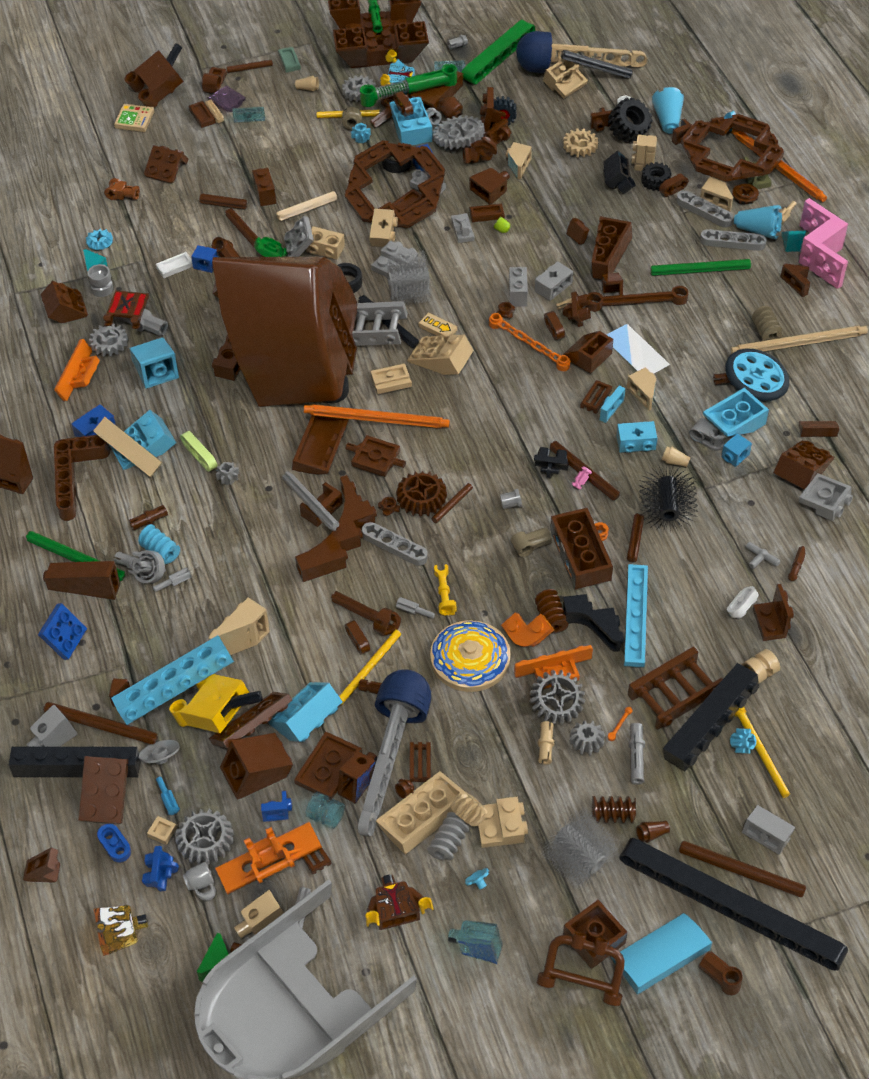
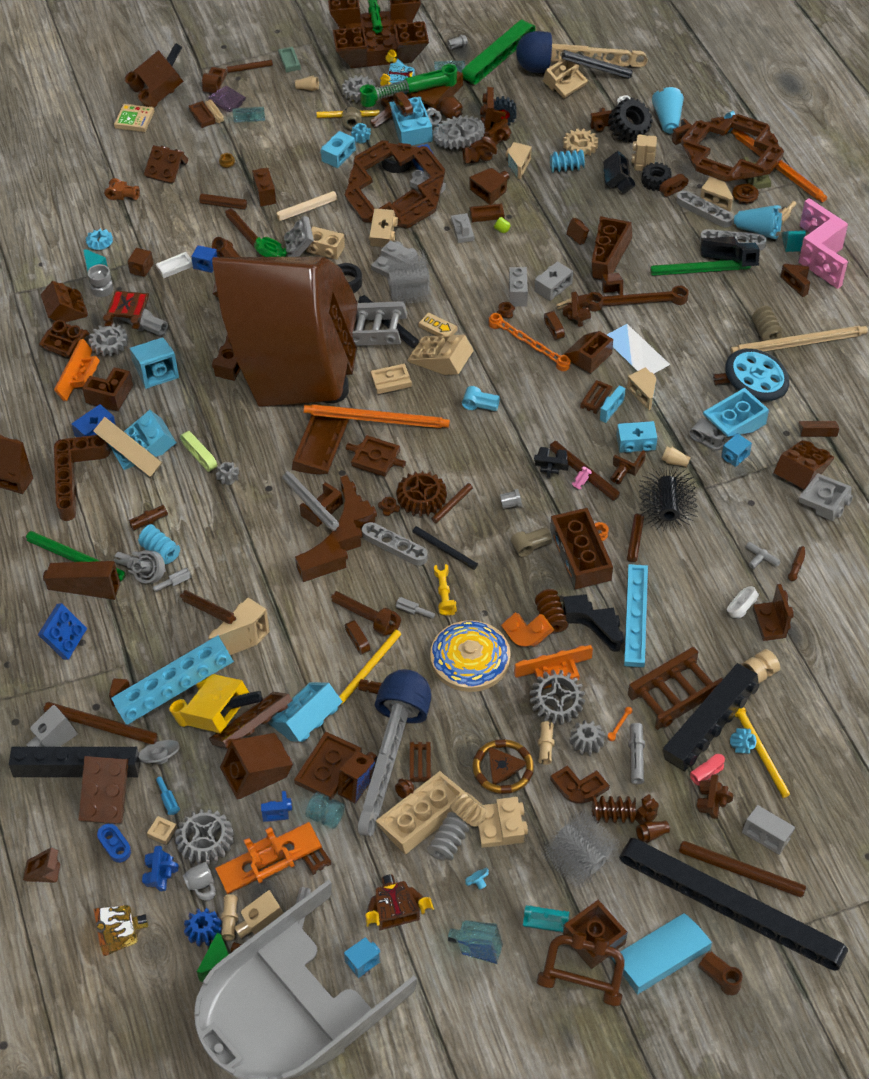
none -> reddish brown slope [39,320,89,358]
none -> reddish brown brick [82,367,133,411]
none -> reddish brown brick [127,248,154,277]
none -> reddish brown axle [180,590,236,624]
none -> blue gear [184,907,222,947]
none -> pearl gold plate [219,153,235,168]
none -> tan pin [220,894,238,941]
none -> medium azure brick [321,131,356,168]
none -> dark azure brick [344,937,380,978]
none -> black piece [412,526,478,570]
none -> medium azure piece [462,386,500,411]
none -> piece [472,739,534,794]
none -> teal hinge [523,905,570,932]
none -> medium azure piece [550,149,585,173]
none -> reddish brown plate [550,765,610,803]
none -> reddish brown bracket [610,450,646,484]
none -> reddish brown plate [635,794,659,825]
none -> coral bar [690,754,725,786]
none -> reddish brown hips [697,774,734,819]
none -> black arch [700,237,760,266]

